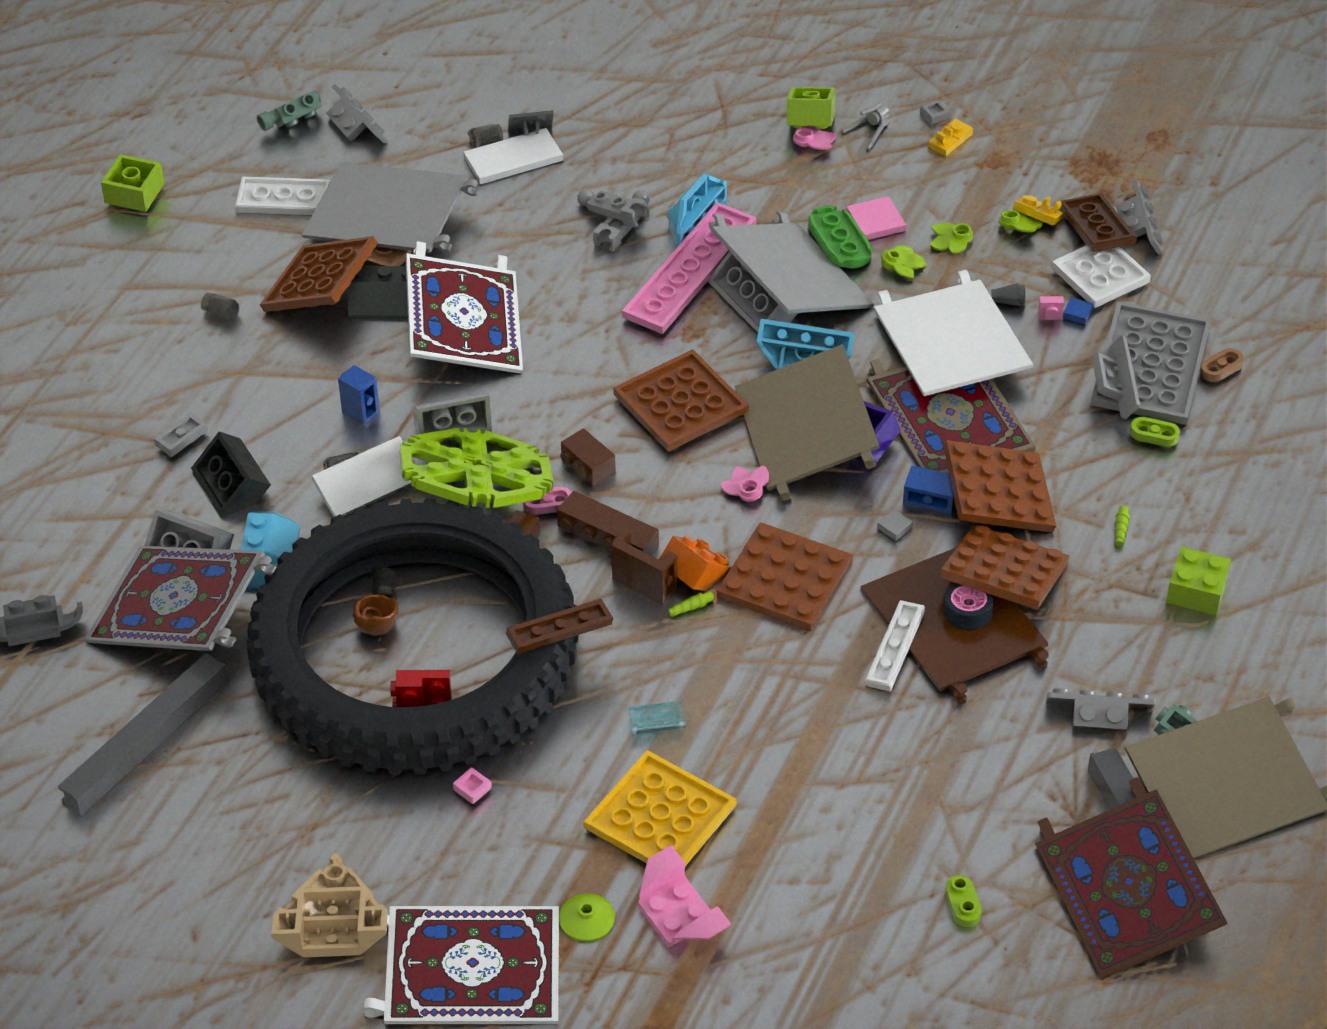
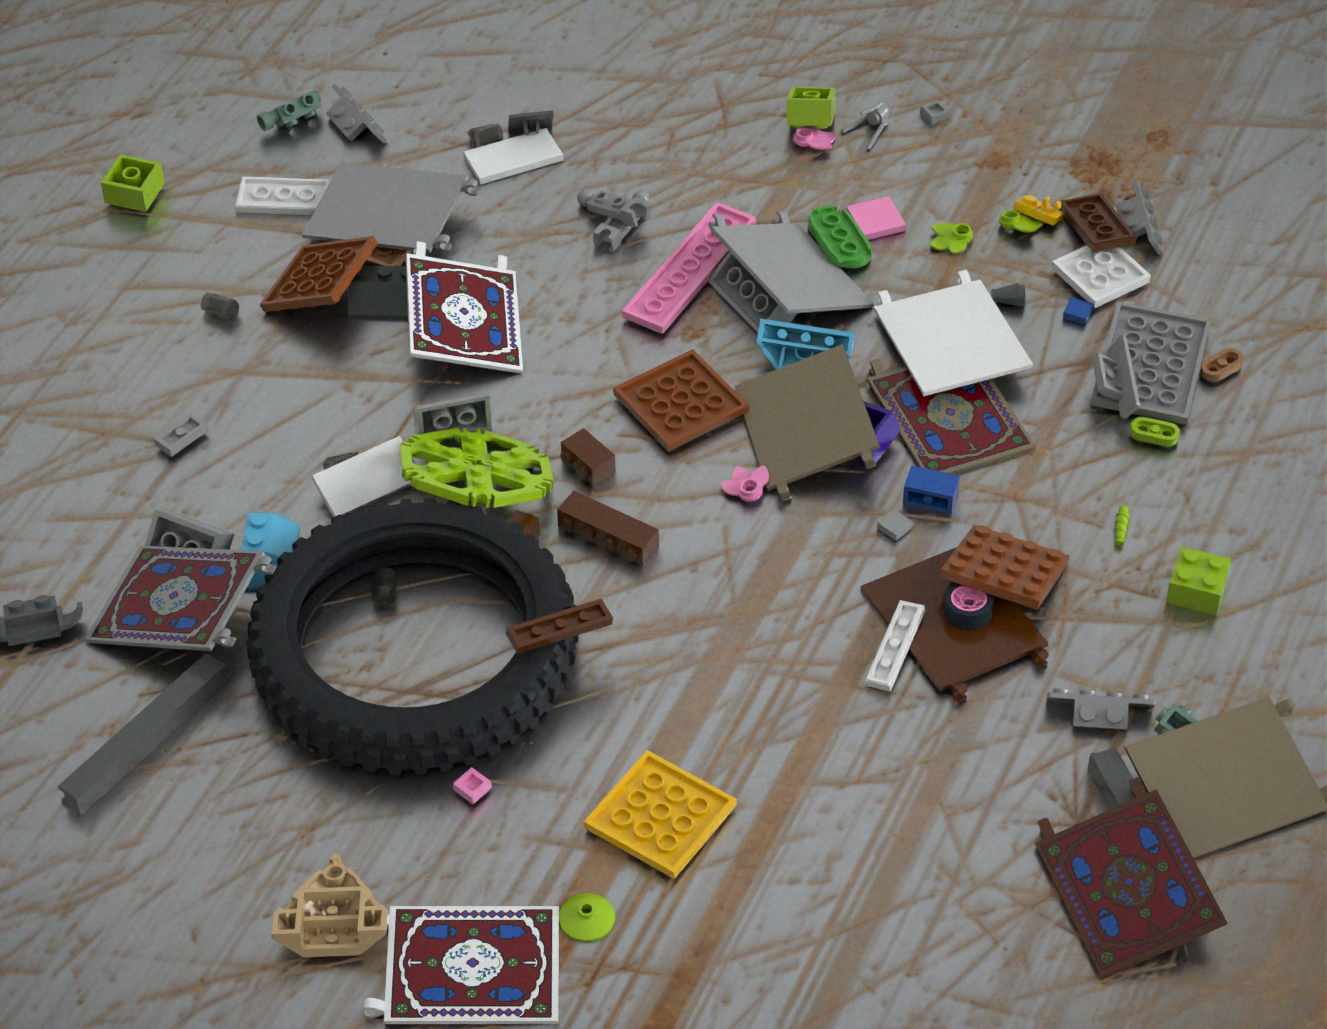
pearl dark grey slope [191,431,271,516] -> none
blue brick [338,365,380,425] -> none
dark orange hair [353,595,398,636] -> none
red plate [390,670,453,707] -> none
bright pink plate [523,487,572,515] -> none
reddish brown panel [611,530,677,605] -> none
clear light blue plate [628,701,685,735] -> none
bright pink piece [638,845,732,948] -> none
orange slope [658,535,732,591] -> none
medium azure wedge [667,173,727,248] -> none
lime animal [668,591,715,617] -> none
dark orange plate [717,522,853,631] -> none
lime plate [881,245,926,279] -> none
yellow plate [928,118,973,157] -> none
dark orange plate [943,440,1056,533] -> none
lime plate [945,875,982,927] -> none
bright pink plate [1038,296,1064,320] -> none

